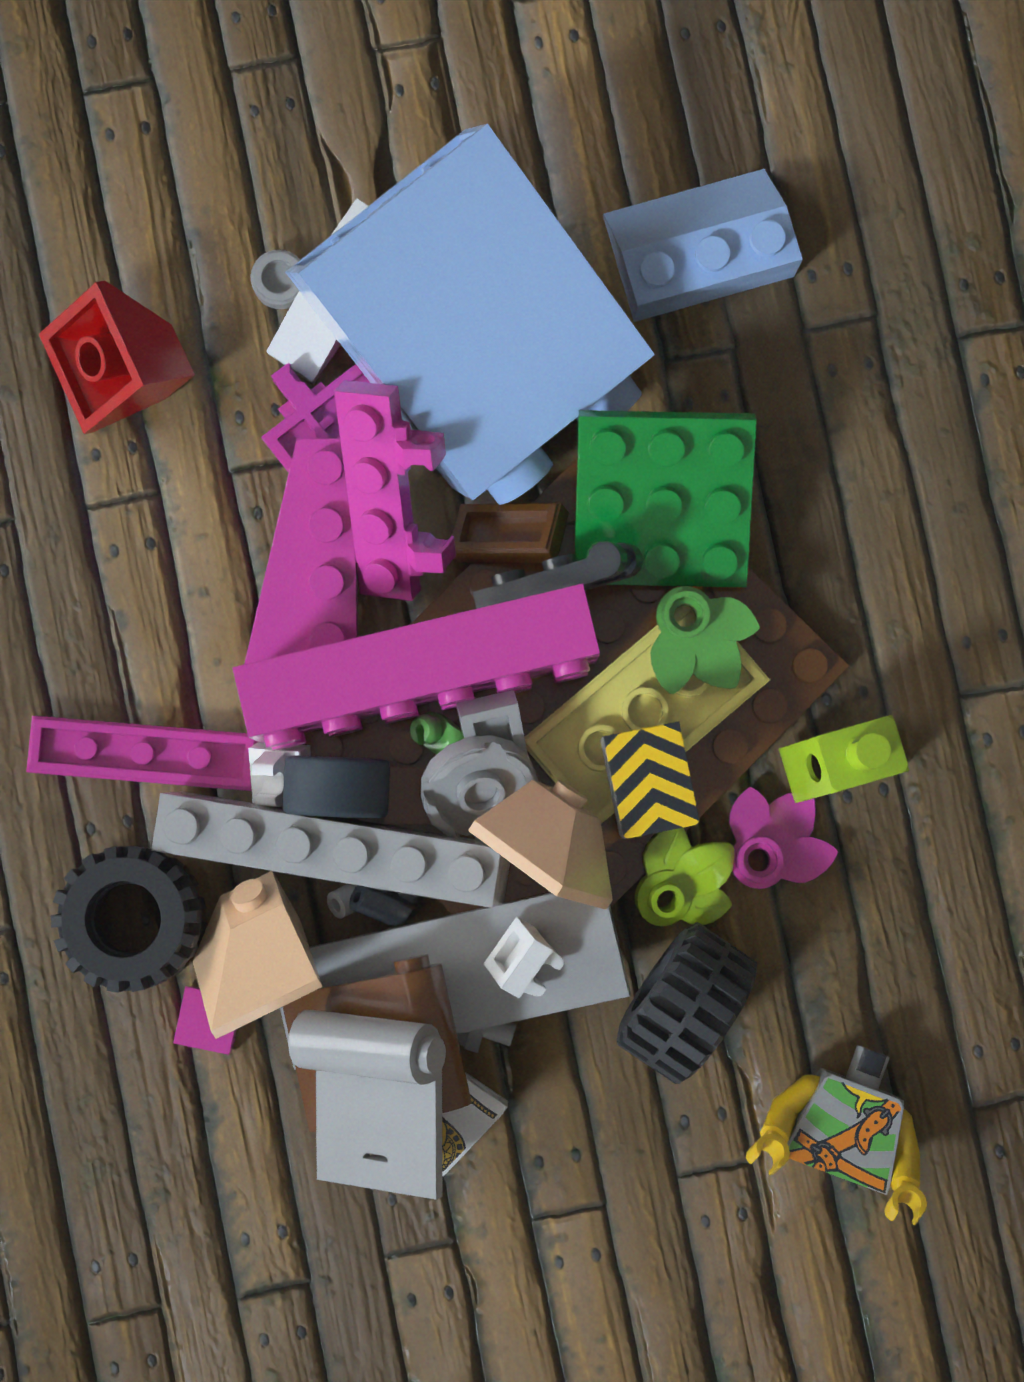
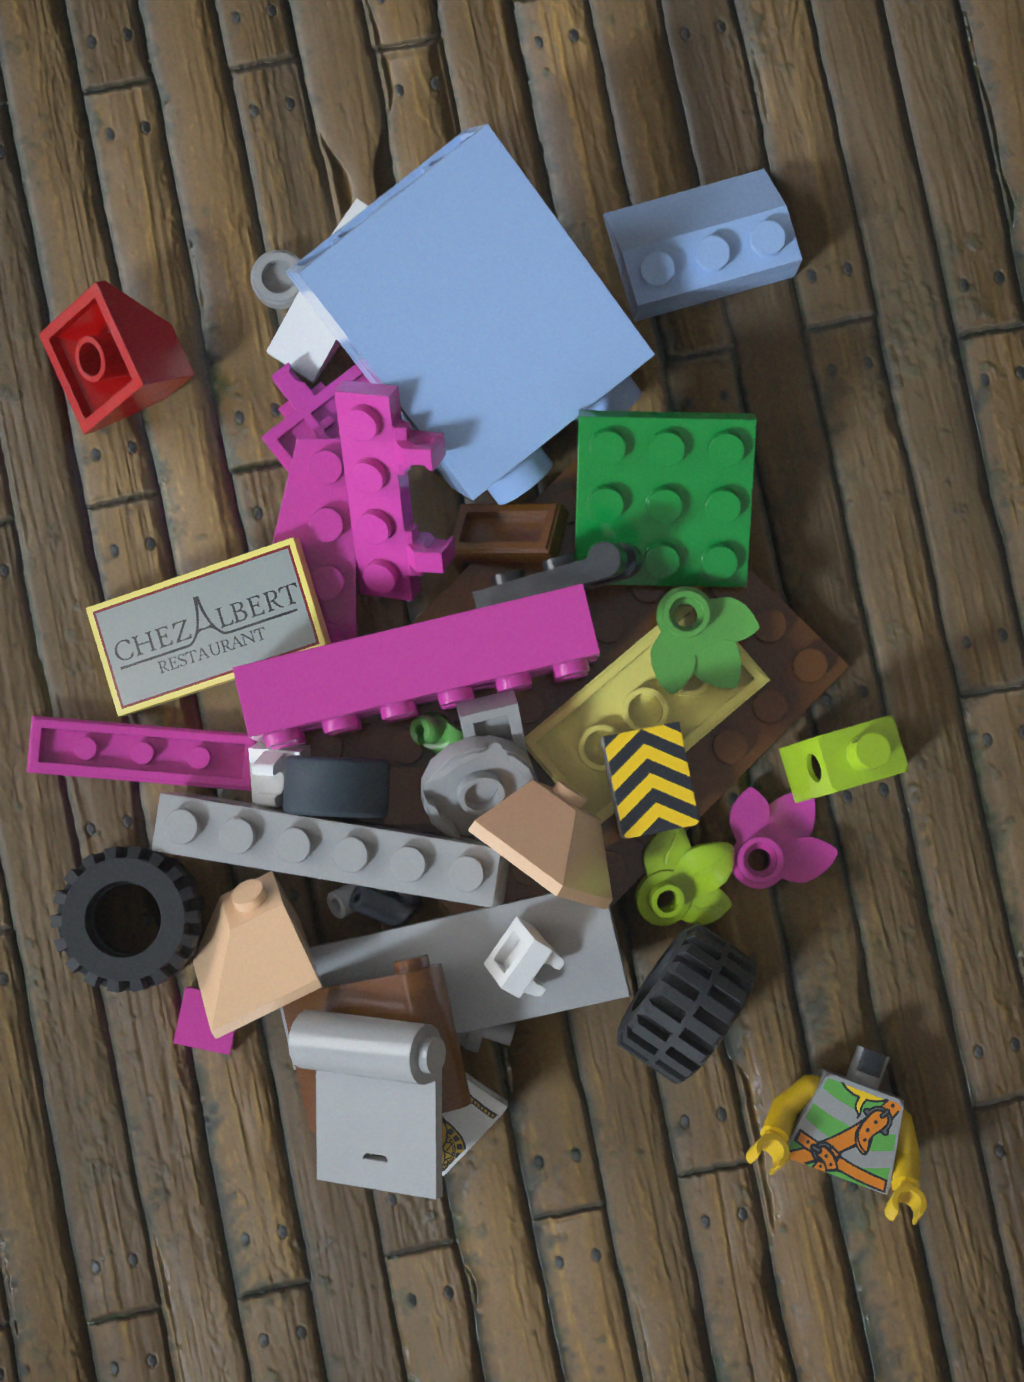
none -> light grey tile [86,537,331,716]

